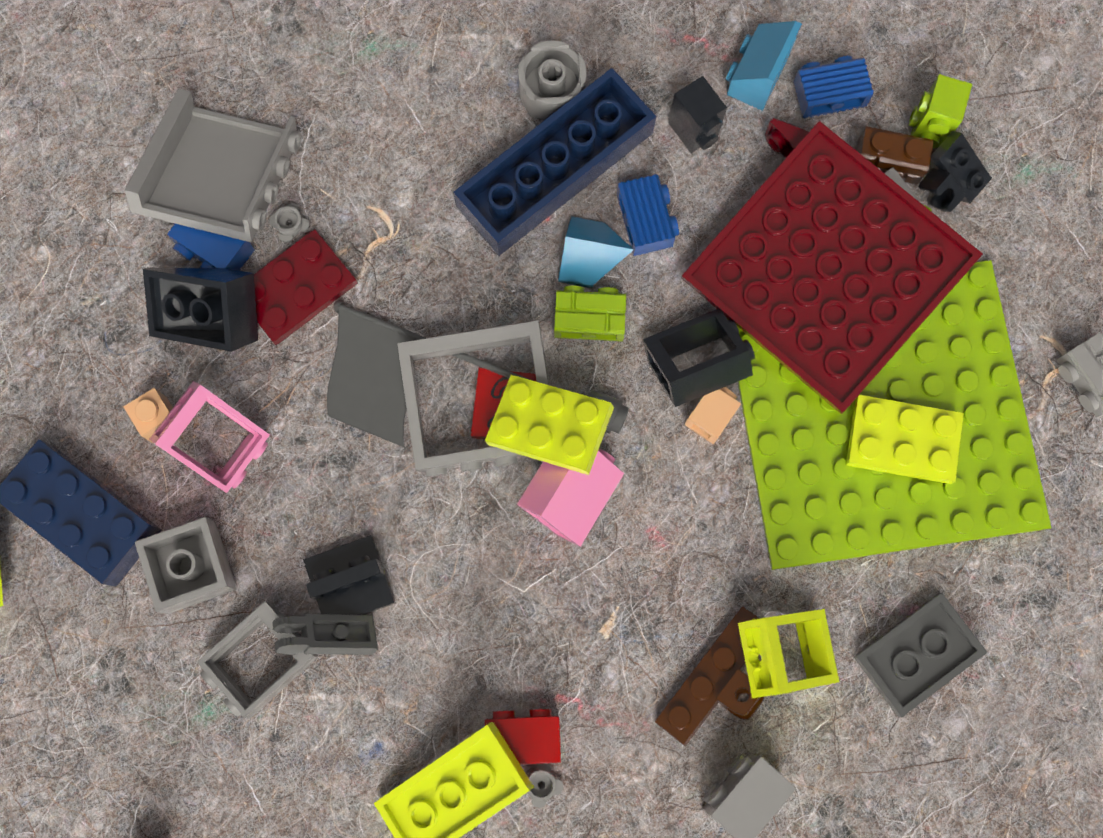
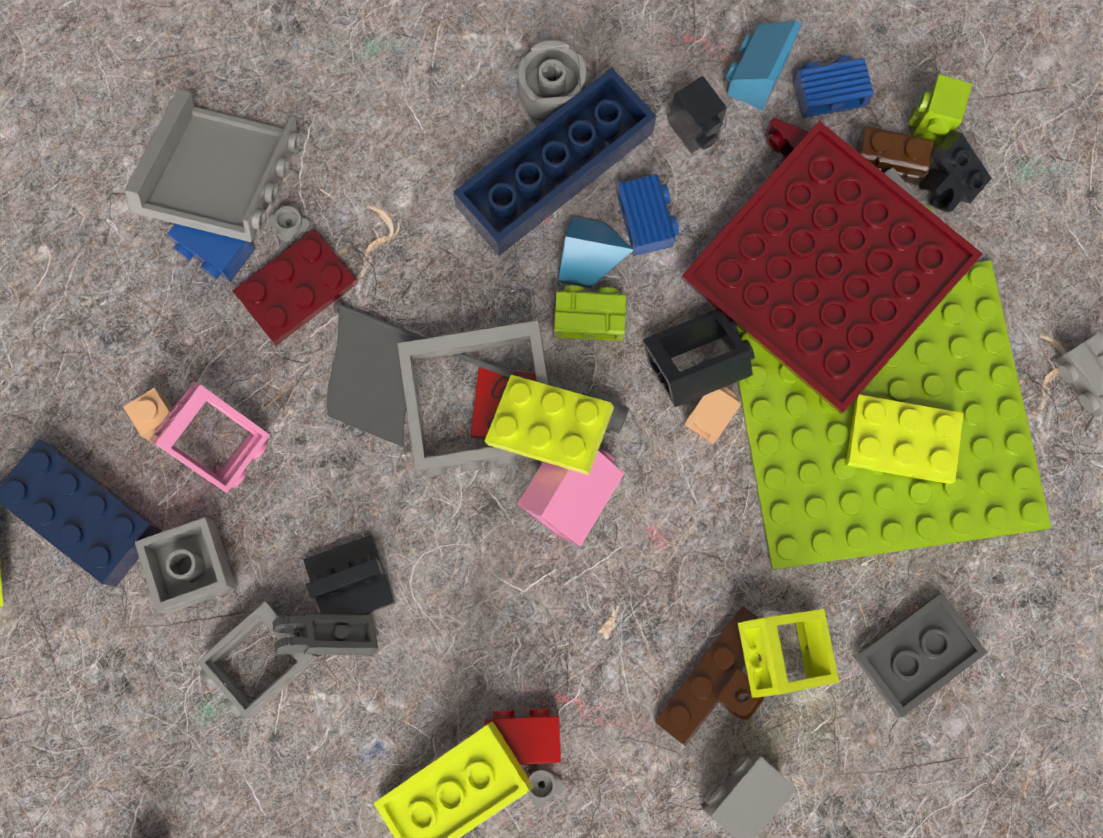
black slope [142,267,258,352] -> none

